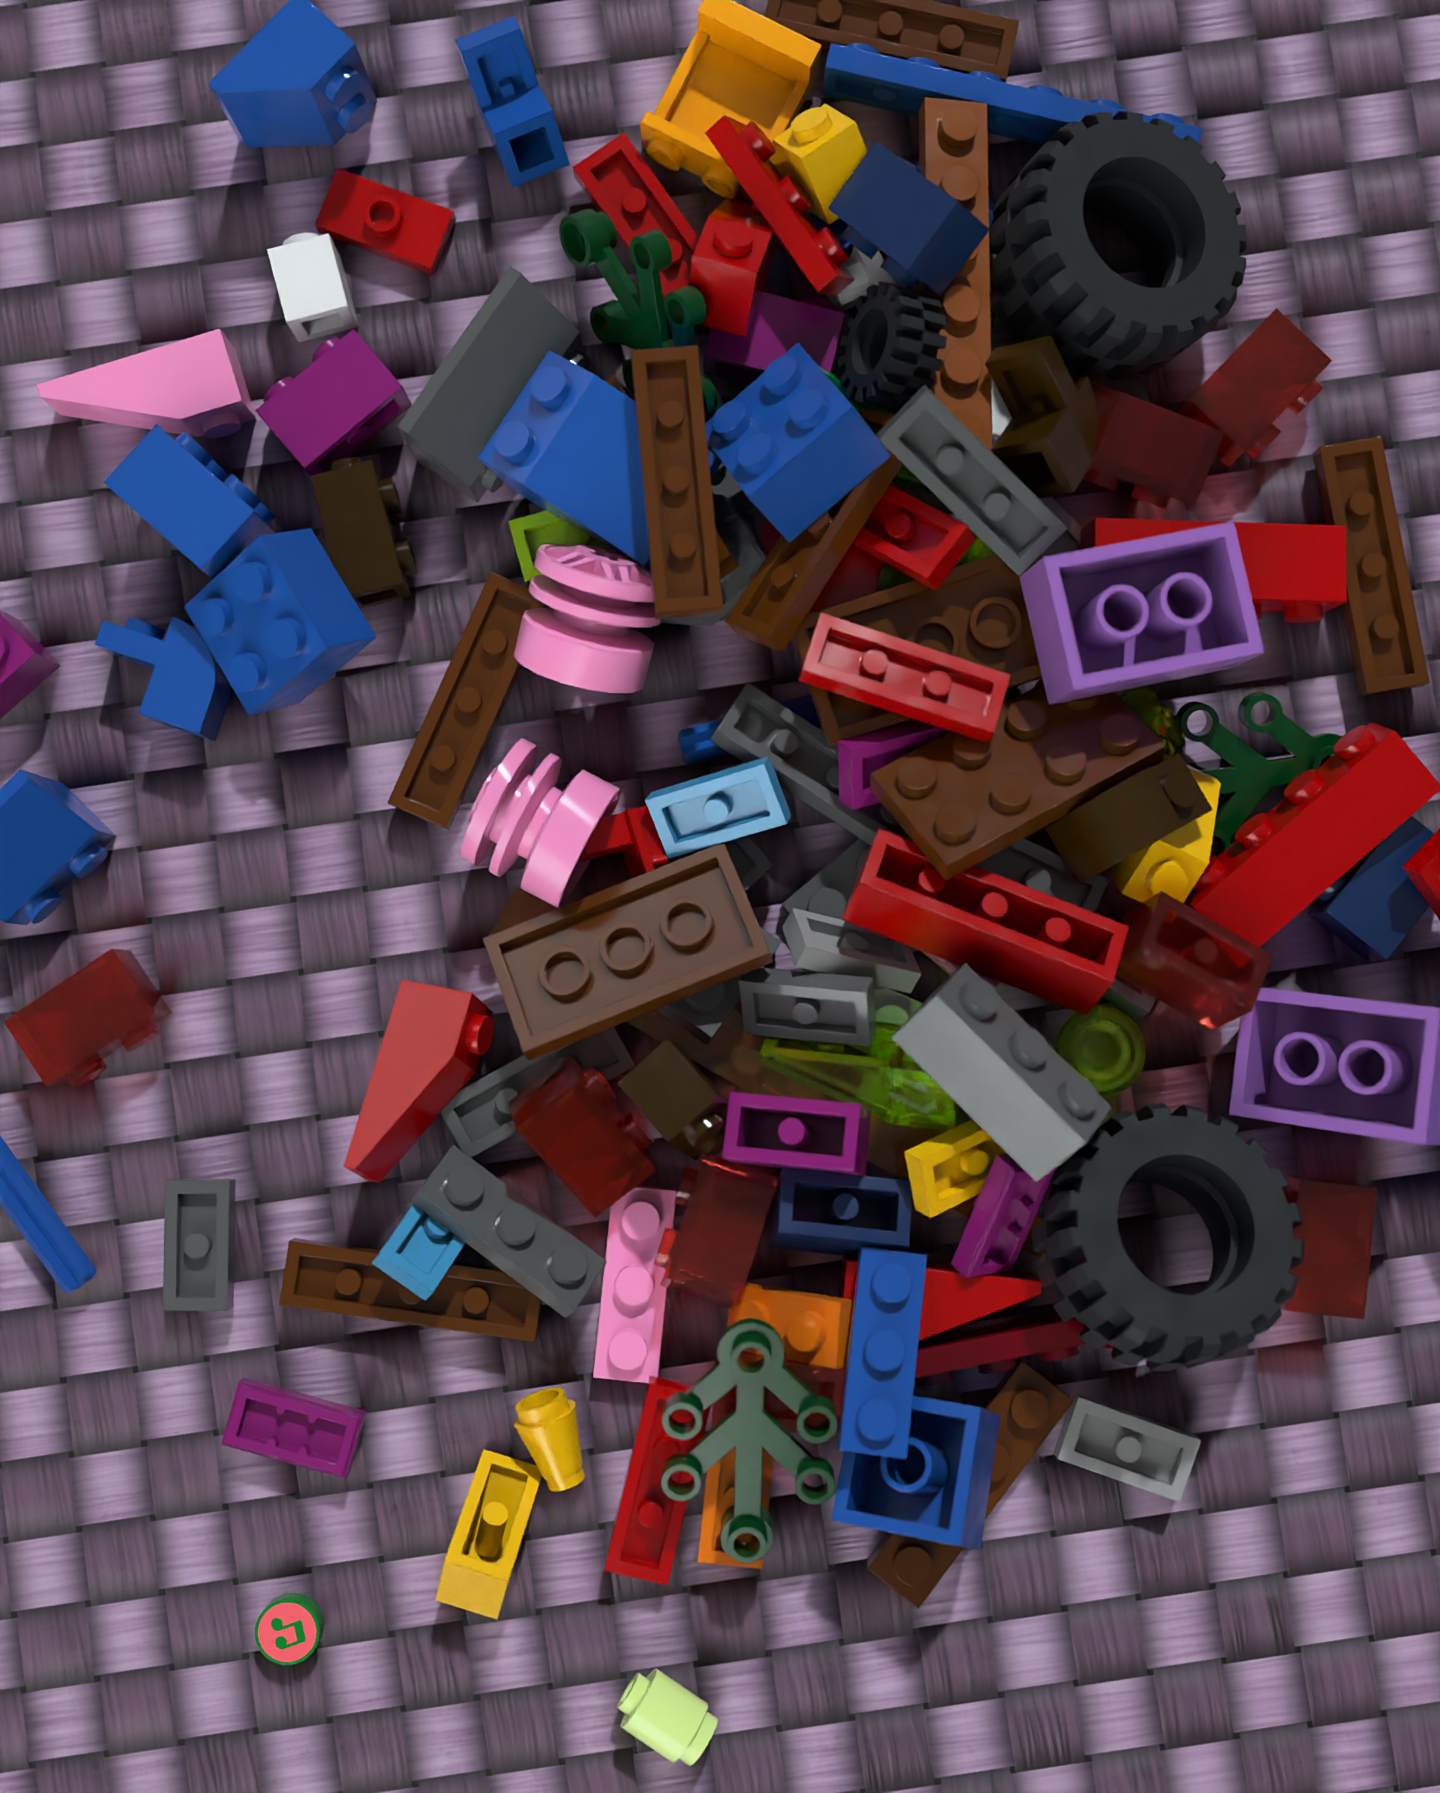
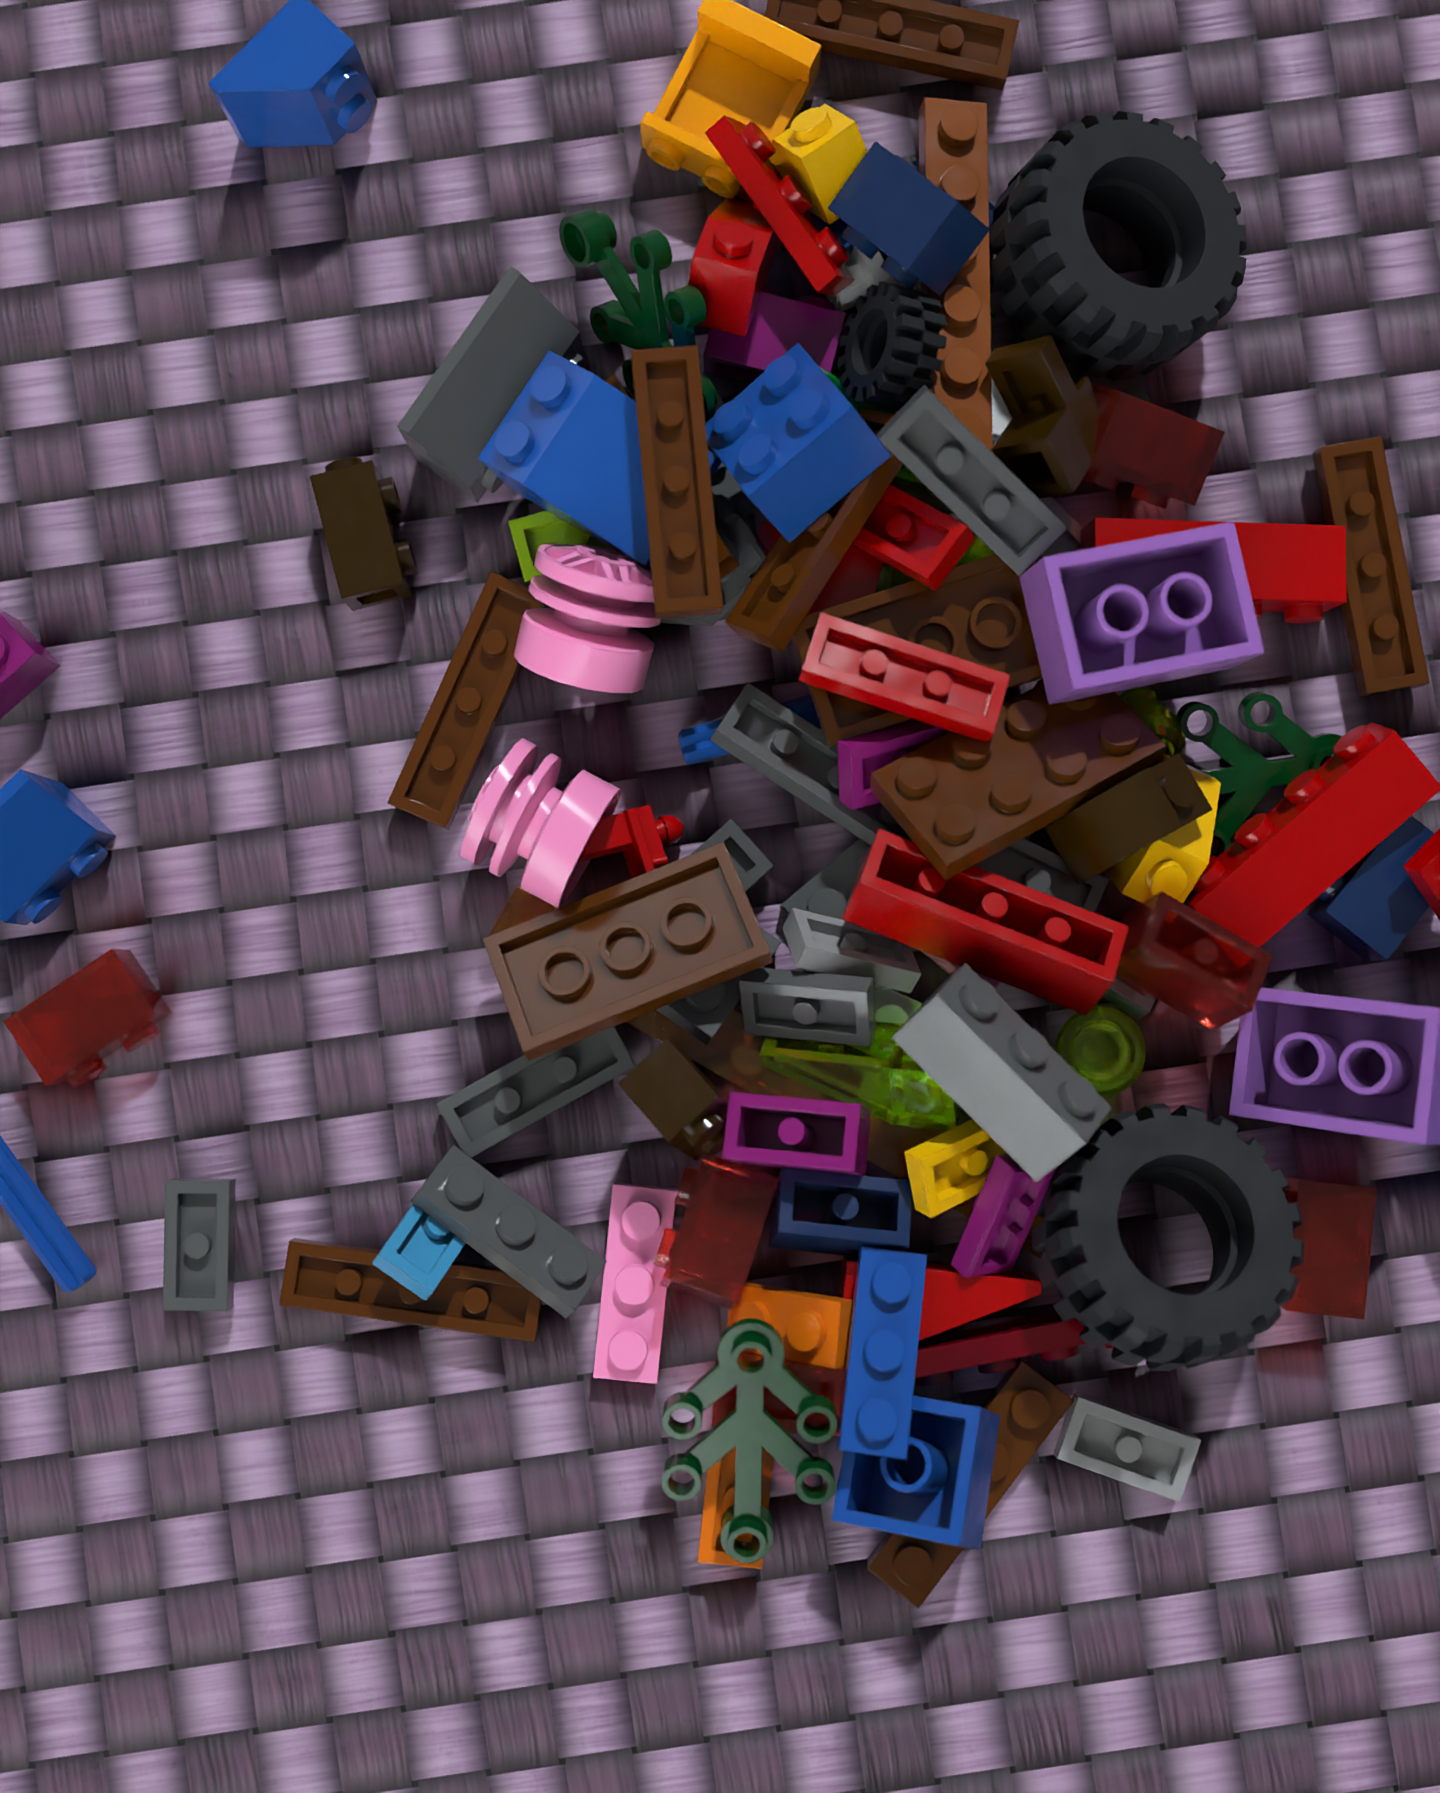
bright pink slope [36,329,256,439] -> none
blue brick [95,616,231,742] -> none
blue brick [103,424,276,579] -> none
blue brick [184,528,377,716] -> none
magenta plate [221,1377,367,1479] -> none
magenta brick [255,329,412,476] -> none
tile [255,1593,324,1665] -> none
white brick [267,233,359,343] -> none
red plate [315,168,456,276] -> none
red slope [343,979,494,1183] -> none
yellow slope [435,1449,542,1620] -> none
blue brick [455,16,570,188] -> none
clear red brick [508,1055,657,1218] -> none
yellow cone [514,1387,585,1492] -> none
red plate [573,132,699,301] -> none
red plate [604,1376,711,1585] -> none
yellowish green brick [617,1668,718,1766] -> none
dark azure plate [645,756,791,859] -> none
blue plate [822,43,1202,146] -> none
clear red brick [1175,308,1332,468] -> none

